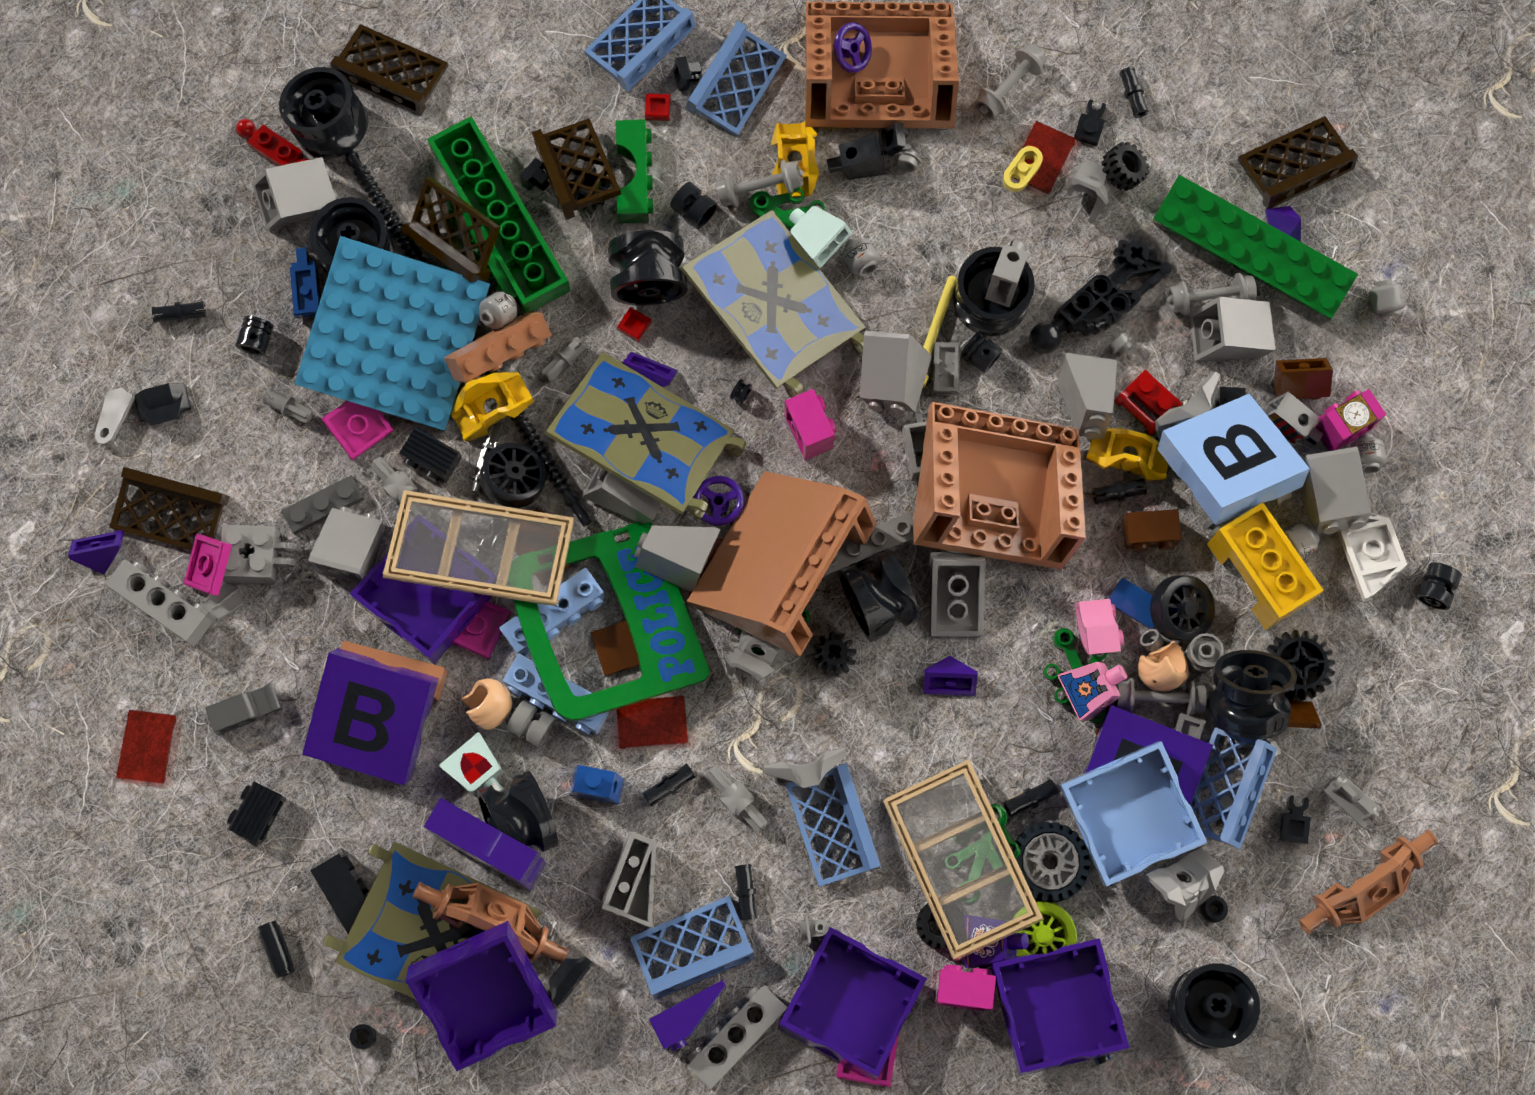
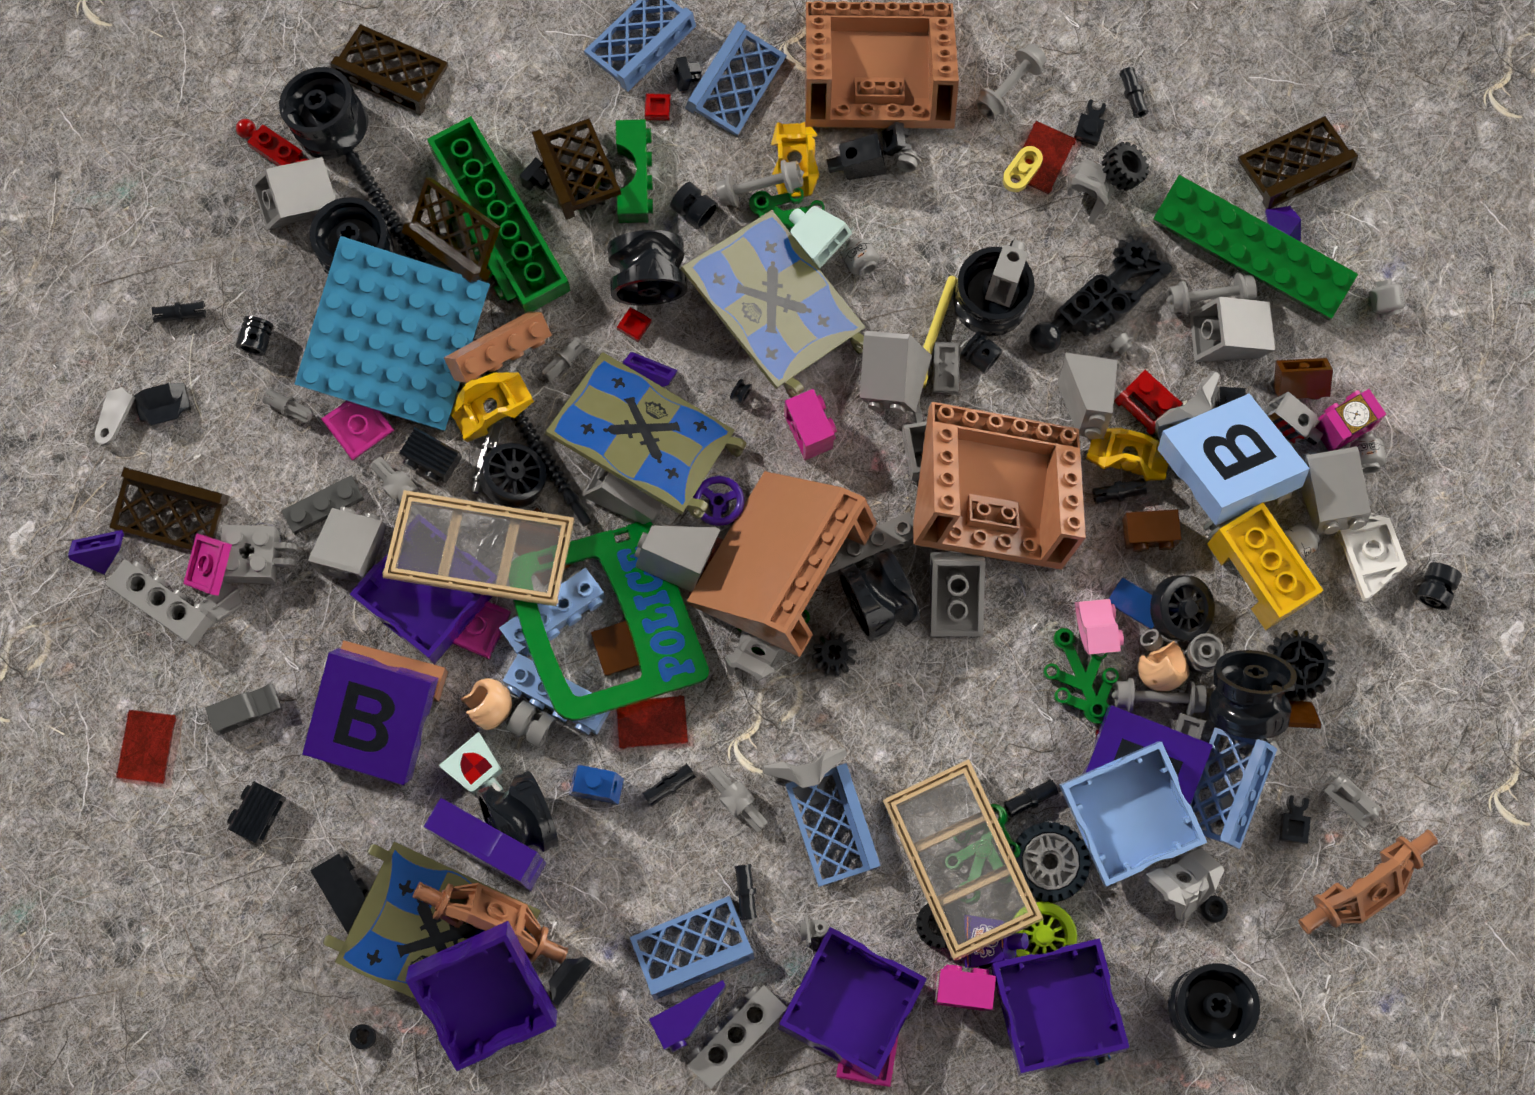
black piece [258,920,295,979] -> none
blue hinge [290,247,320,318] -> none
light grey head [479,292,517,329] -> none
light grey wedge [599,831,656,928] -> none
dark purple piece [834,22,872,73] -> none
dark purple slope [923,656,978,696] -> none
torso [1057,662,1127,721] -> none

